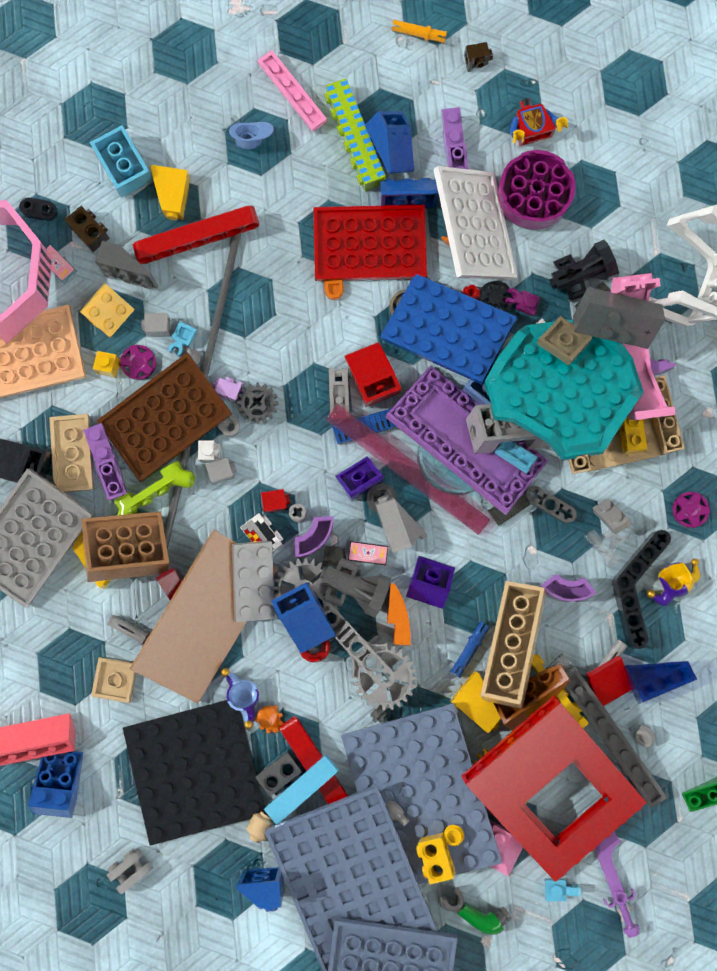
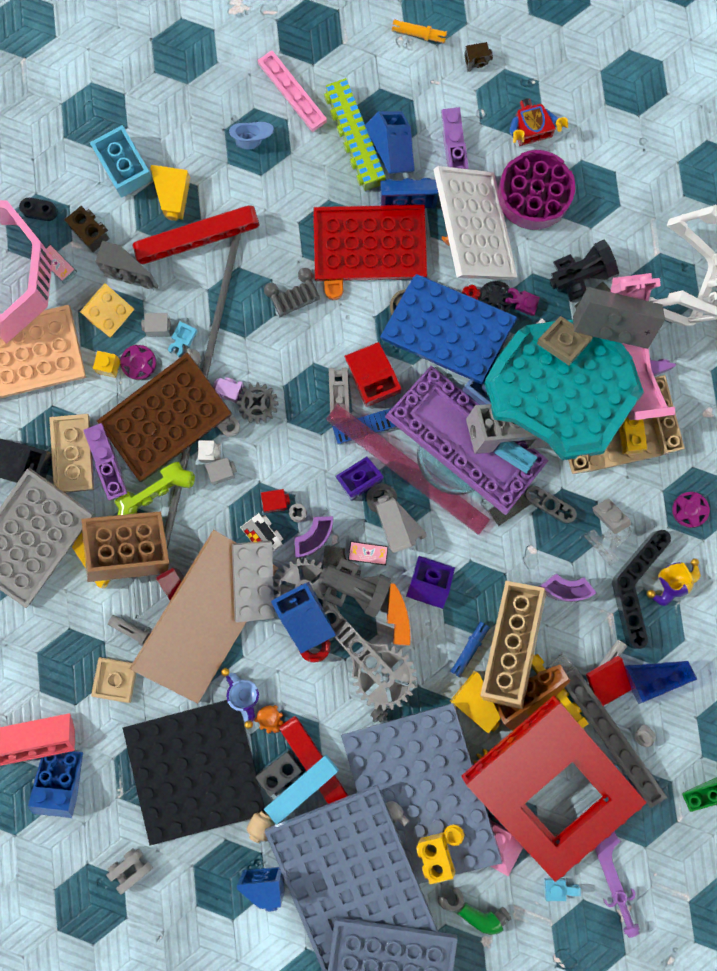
none -> dark grey gear [264,268,320,317]

